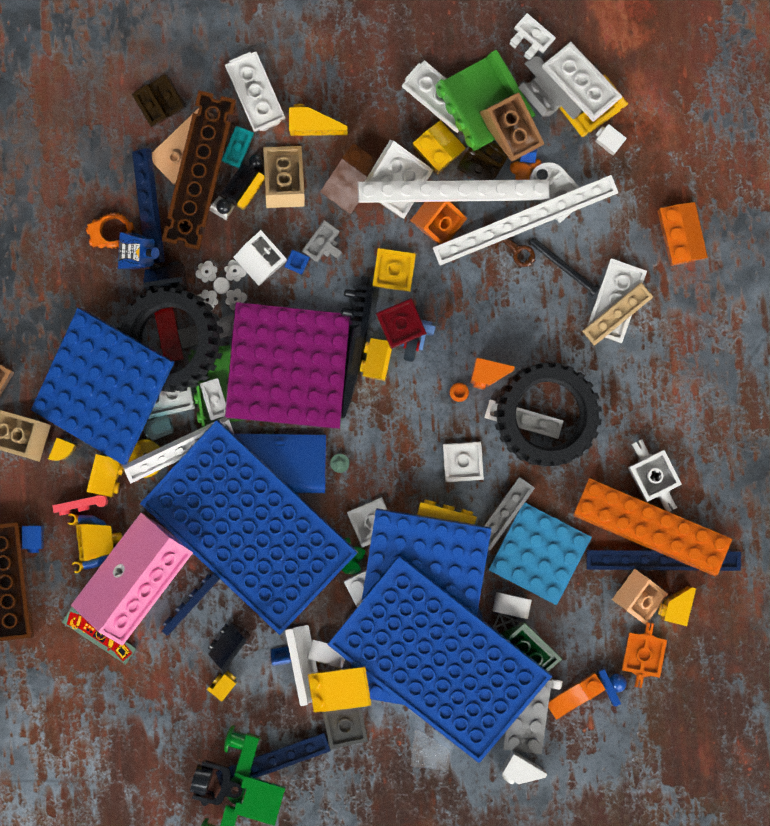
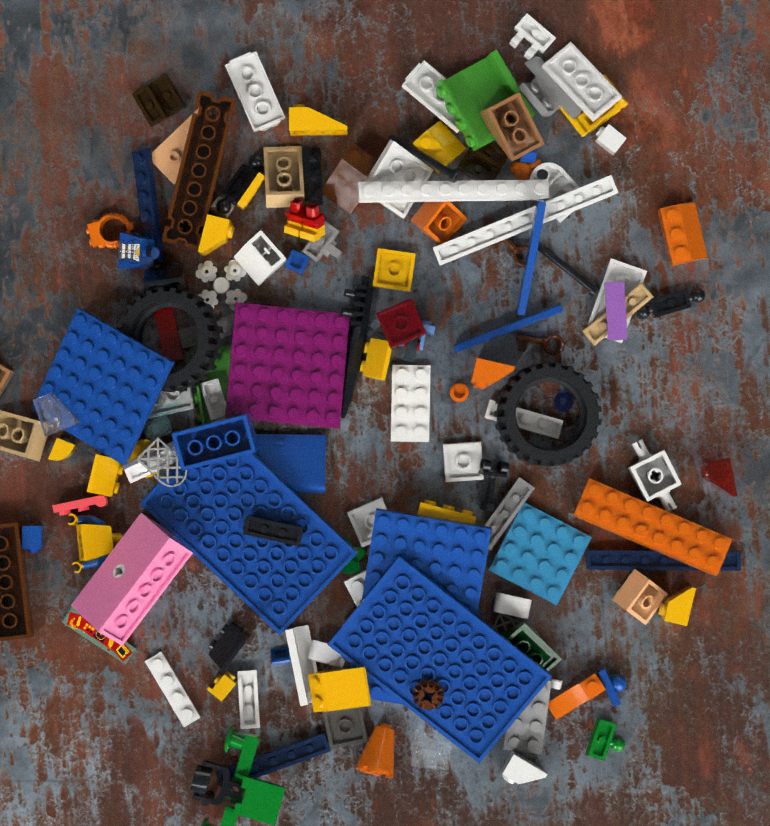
dark blue plate [162,574,220,636] -> none
teal plate [222,126,254,168] -> none
sand green tile [330,454,350,473] -> none
orange plate [621,622,667,688] -> none
none -> clear wing [33,393,80,436]
none -> light grey window [136,437,187,487]
none -> white plate [145,651,201,727]
none -> blue brick [172,412,260,471]
none -> yellow slope [198,214,235,256]
none -> white plate [237,670,260,729]
none -> black plate [243,515,304,546]
none -> red hips [284,198,325,242]
none -> black plate [302,146,323,206]
none -> orange cone [355,723,395,778]
none -> black bar [388,135,461,183]
none -> white plate [391,365,431,442]
none -> reddish brown gear [413,680,444,711]
none -> blue tile [453,304,563,354]
none -> black bar [478,459,509,511]
none -> blue tile [516,199,546,315]
none -> reddish brown piece [516,333,566,355]
none -> clear blue plate [554,393,573,412]
none -> green plate [585,718,625,761]
none -> medium lavender tile [604,282,628,341]
none -> black plate [635,288,705,319]
none -> clear red slope [700,458,737,497]

